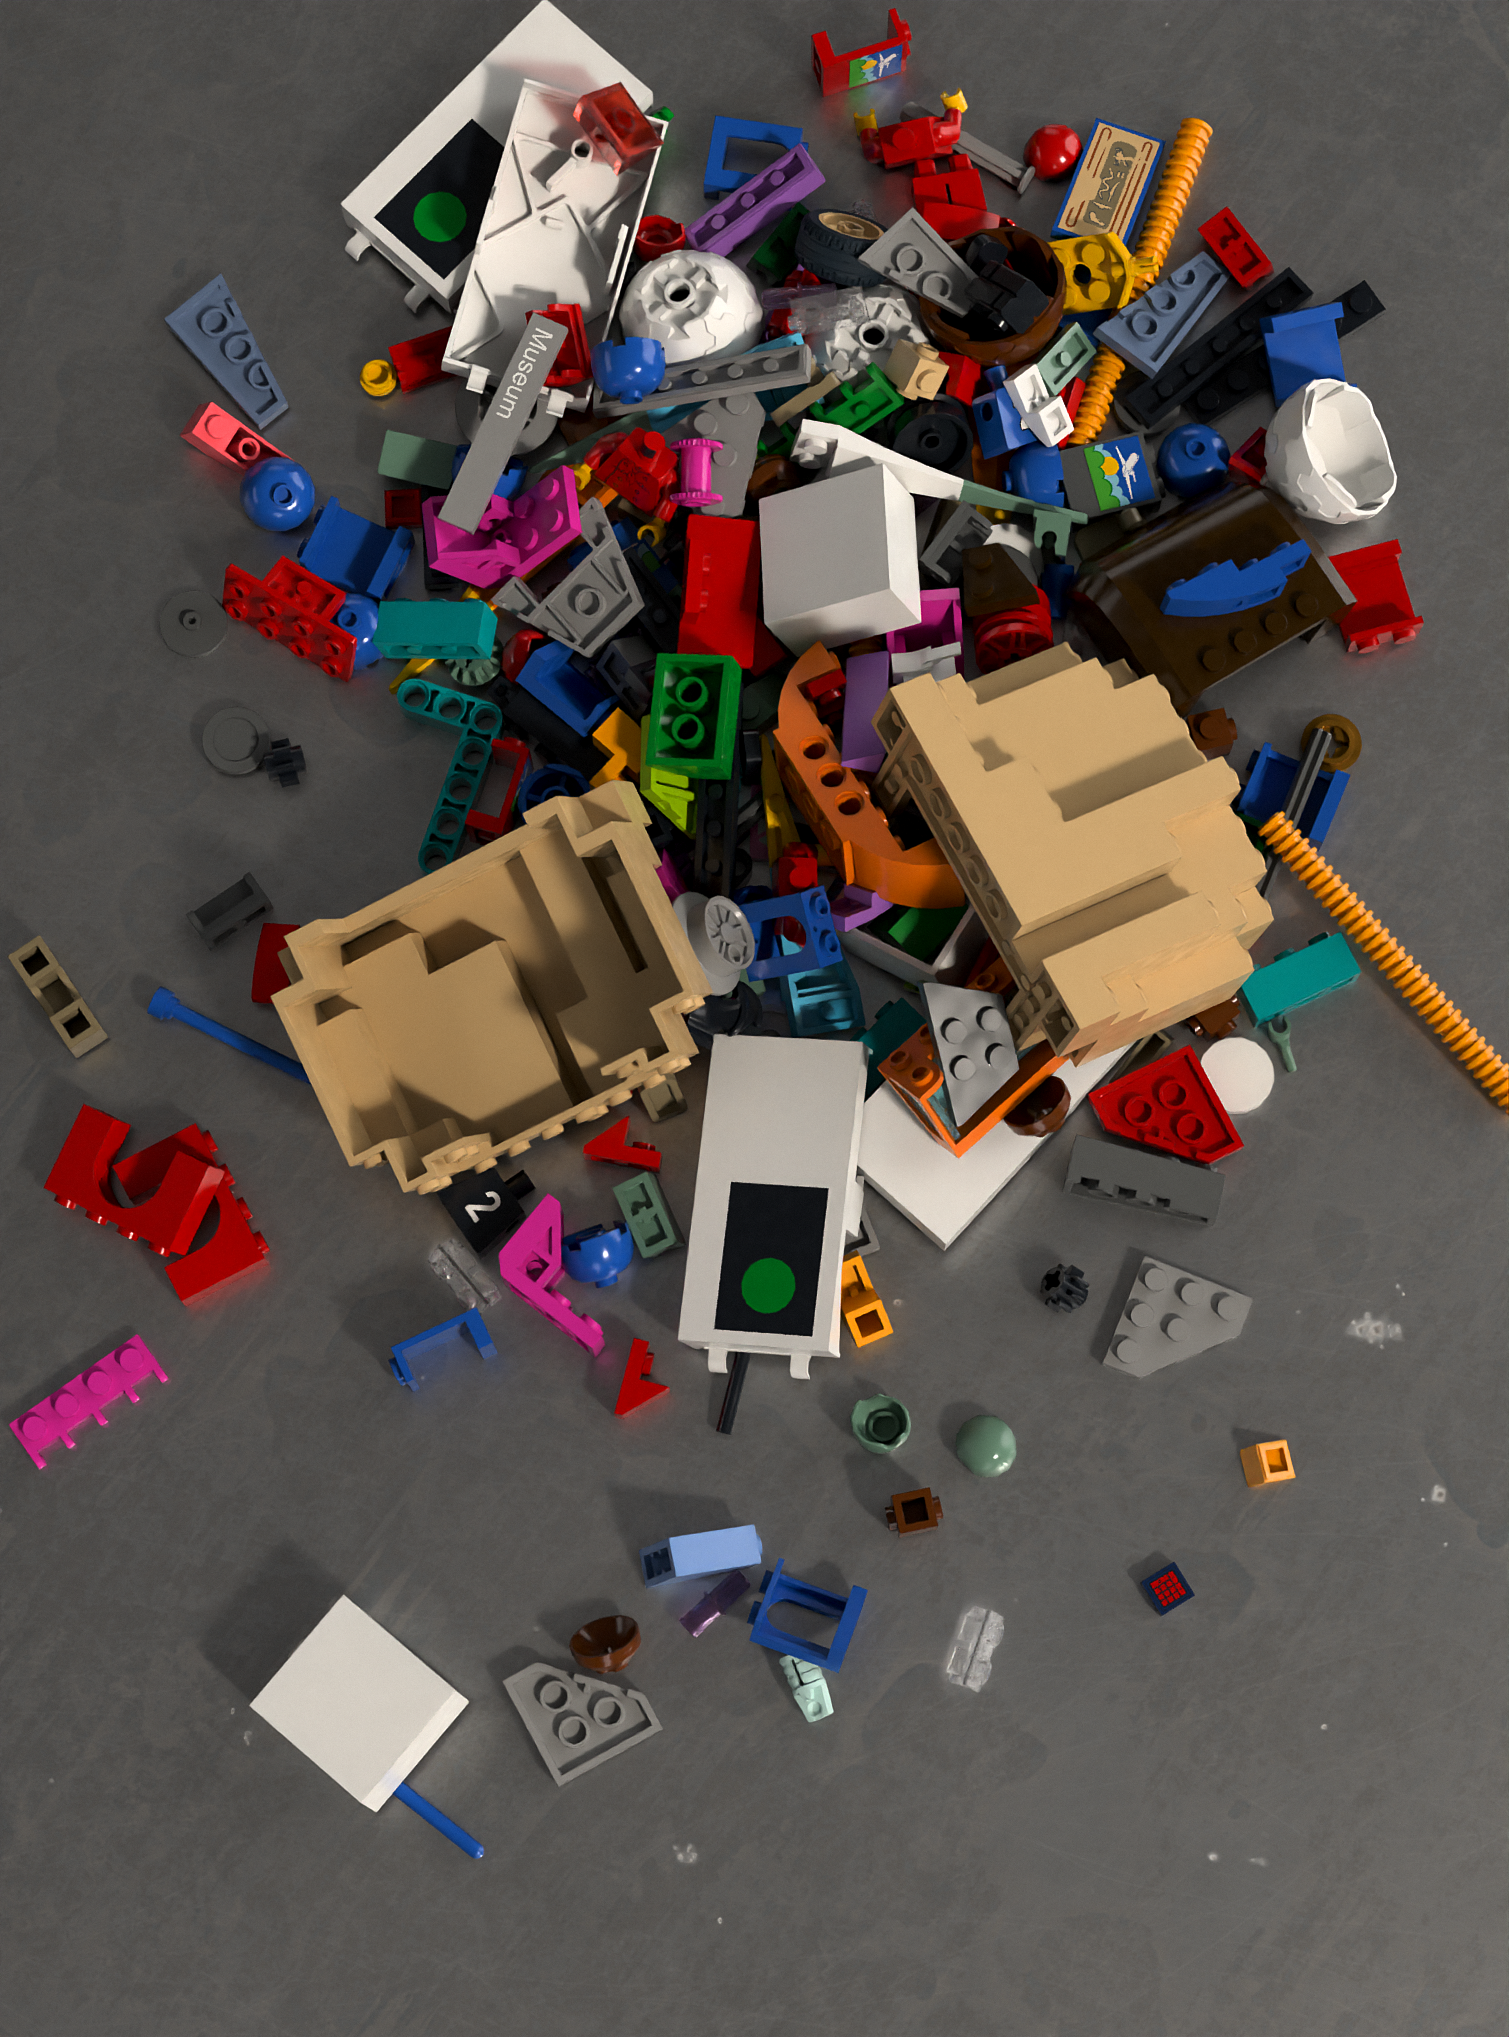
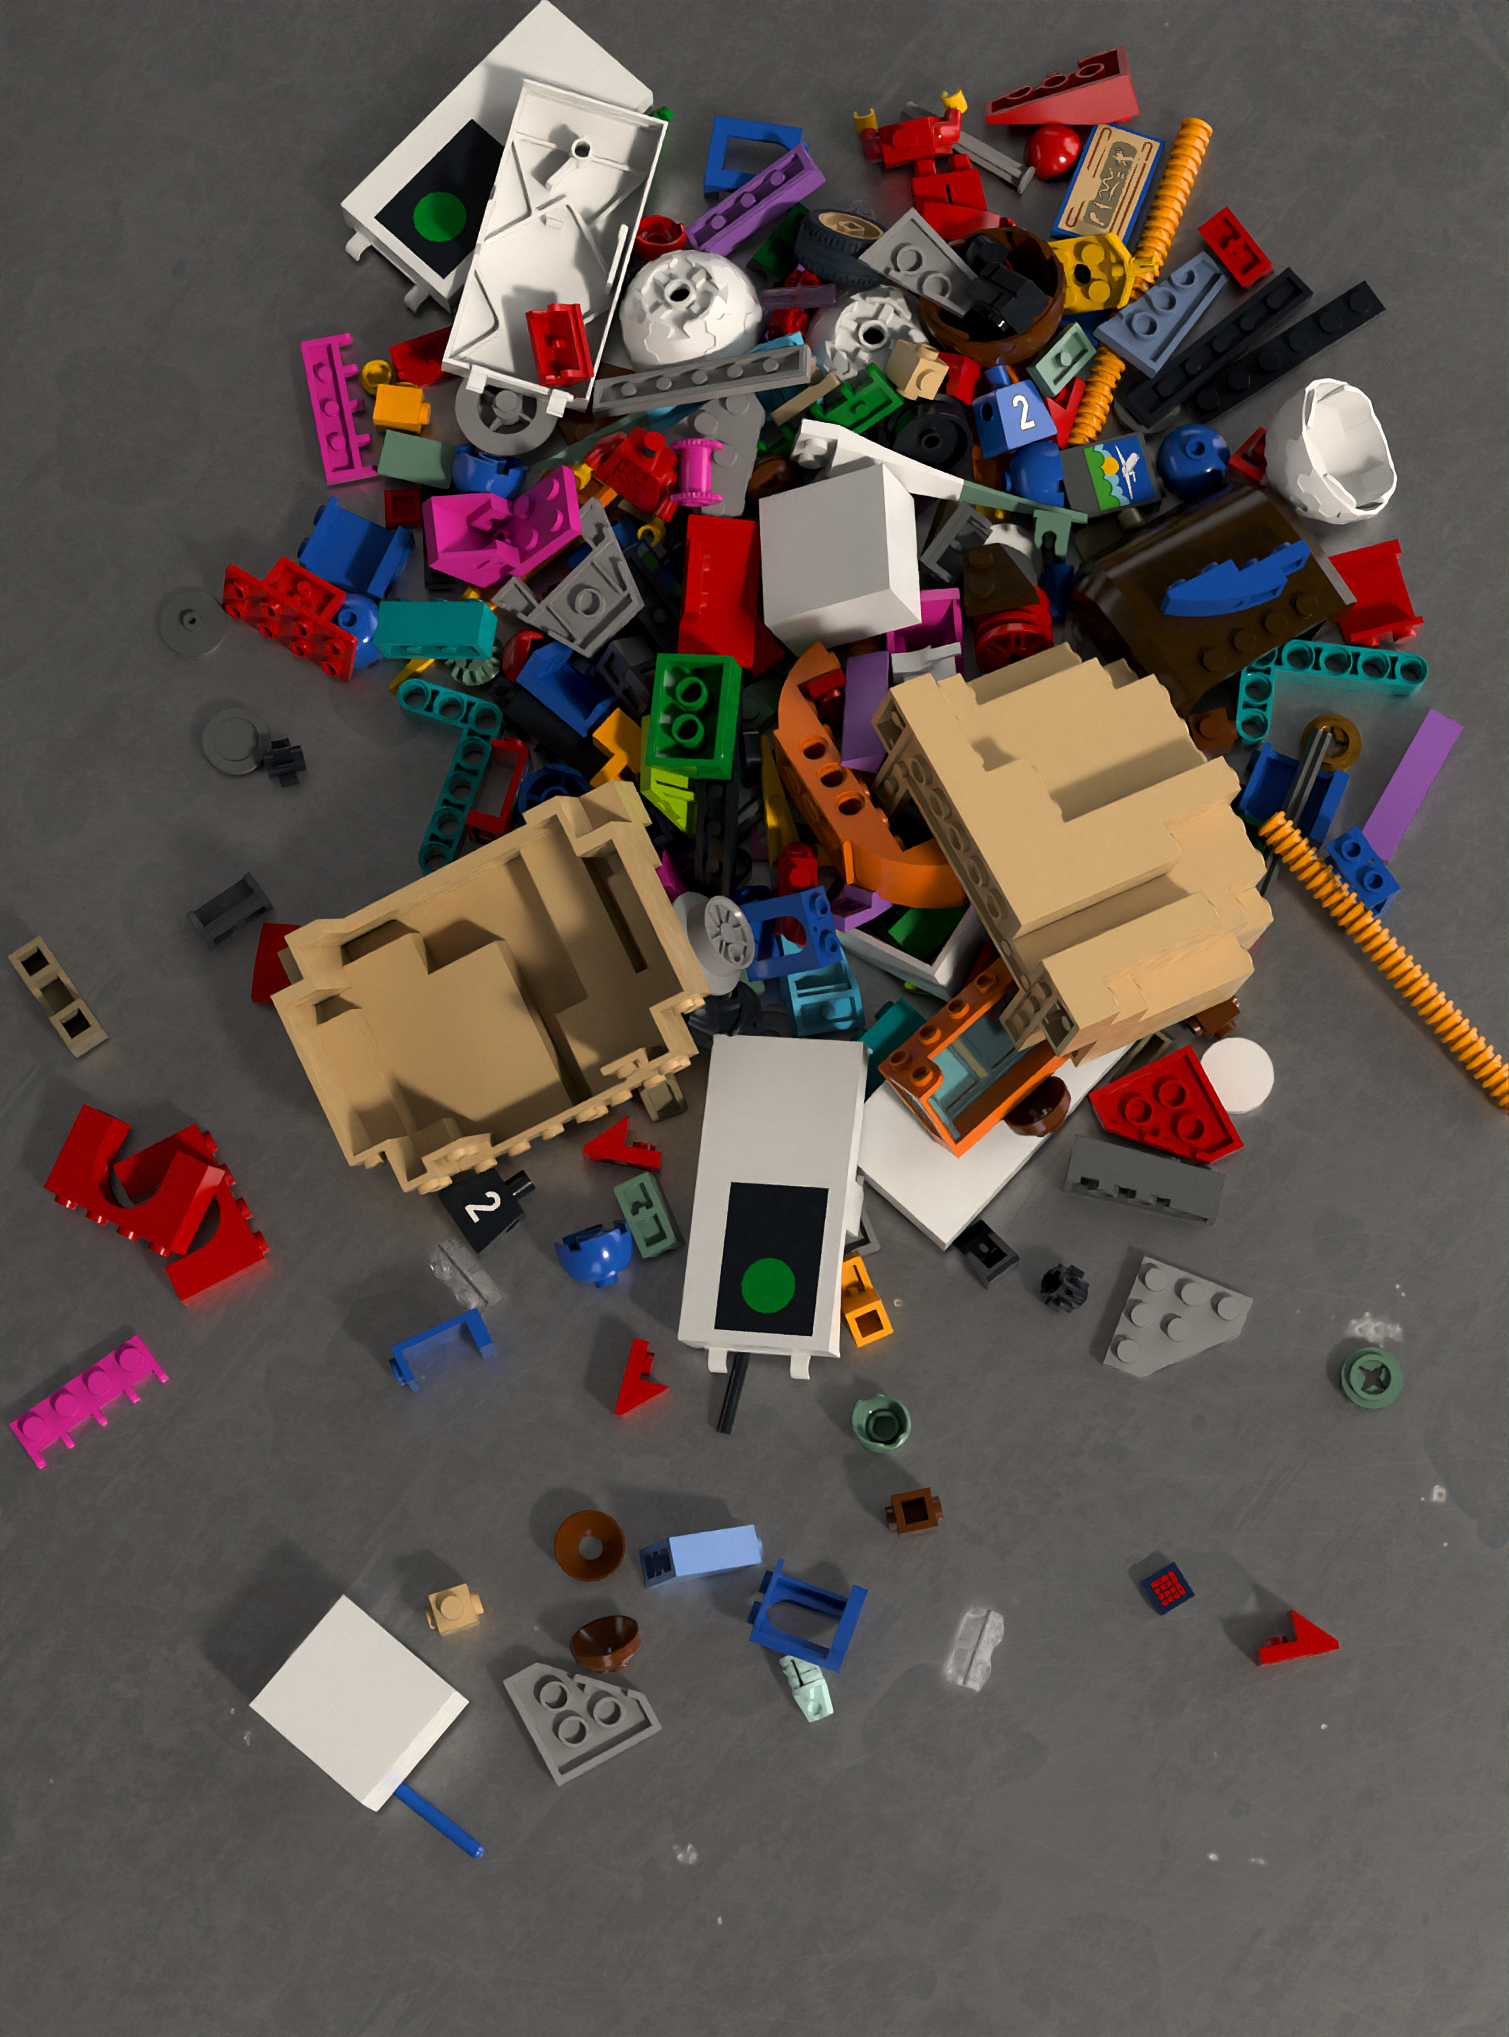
blue piece [147,986,311,1084] -> none
sand blue wing [164,273,289,430] -> none
coral slope [179,401,294,476] -> none
blue cylinder [239,457,315,532] -> none
light grey tile [438,312,569,535] -> none
dark pink bracket [499,1193,605,1358] -> none
clear red slope [573,82,664,176] -> none
blue cylinder [590,337,666,404] -> none
clear purple axle [679,1570,751,1638] -> none
clear hinge [788,286,871,336] -> none
red panel [811,8,912,98] -> none
wing [917,980,1019,1127] -> none
sand green hair [956,1415,1017,1477] -> none
white slope [1003,364,1075,447] -> none
teal brick [1236,931,1361,1028] -> none
light orange slope [1240,1439,1295,1487] -> none
blue panel [1259,302,1357,407] -> none
sand green hand [1267,1016,1297,1073] -> none
none -> dark pink hinge [300,333,379,486]
none -> light orange brick [373,382,431,436]
none -> tan brick [424,1583,484,1636]
none -> reddish brown piece [554,1510,626,1582]
none -> black slope [952,1219,1020,1290]
none -> red wedge [984,45,1140,125]
none -> teal beam [1233,639,1429,751]
none -> red slope [1255,1610,1340,1666]
none -> blue panel [1323,825,1401,918]
none -> sand green gear [1341,1347,1404,1410]
none -> medium lavender slope [1361,708,1464,862]

